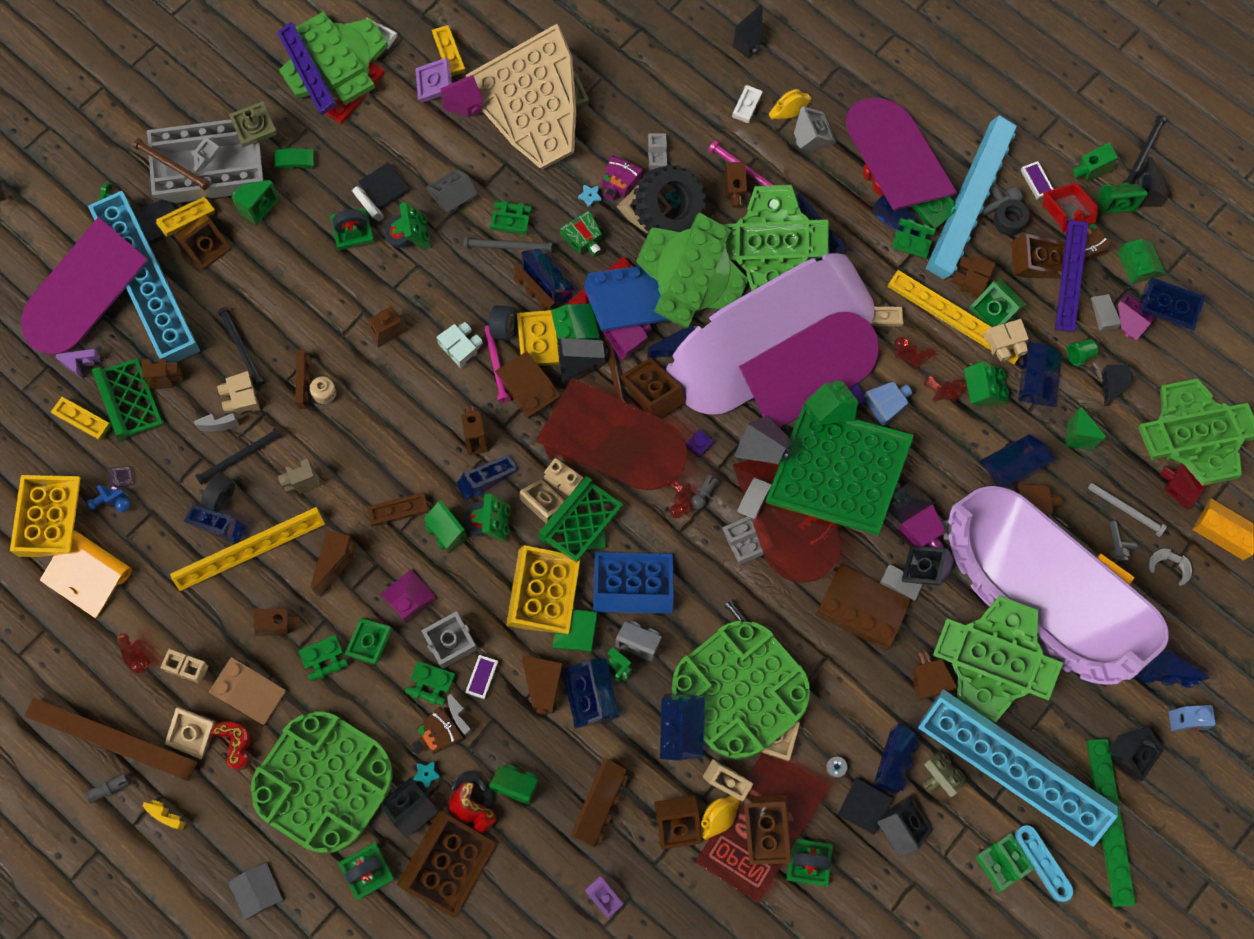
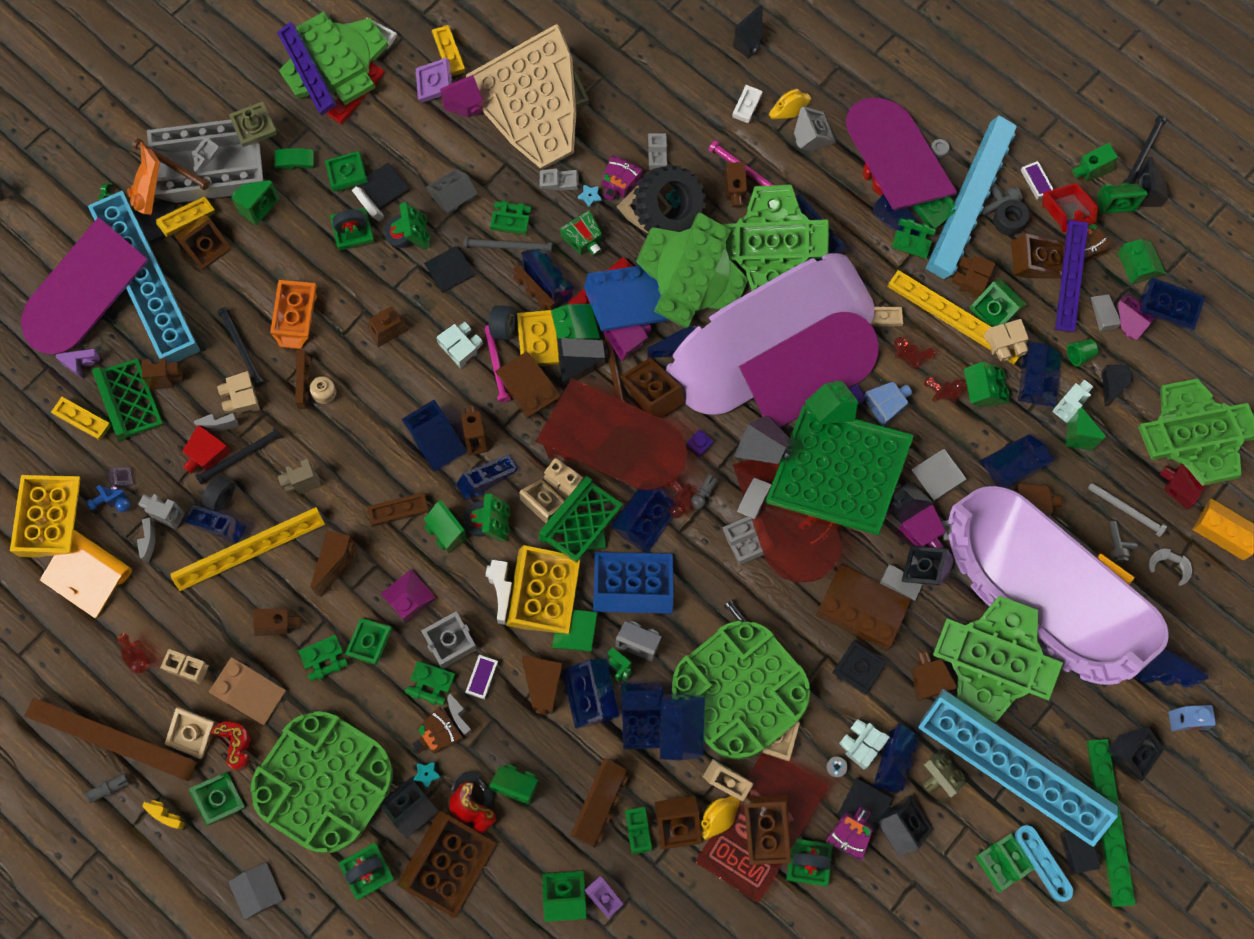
none -> orange slope [127,141,160,215]
none -> light grey slope [137,518,156,563]
none -> light grey hips [138,494,185,529]
none -> red torso [182,425,231,474]
none -> green slope [189,772,245,826]
none -> orange slope [270,280,317,349]
none -> green tile [325,151,368,192]
none -> clear blue slope [402,399,467,472]
none -> black slope [424,246,474,293]
none -> white slope [486,560,513,625]
none -> light grey slope [540,168,578,190]
none -> green slope [542,871,586,922]
none -> clear blue slope [611,481,679,553]
none -> clear blue slope [621,683,663,750]
none -> green slope [625,807,652,855]
none -> magenta torso [826,807,872,861]
none -> black tile [832,640,887,695]
none -> light aqua hips [839,719,890,769]
none -> light grey slope [912,449,967,501]
none -> light grey tile [930,139,949,158]
none -> light aqua hips [1052,380,1093,423]
none -> black slope [1059,831,1101,875]

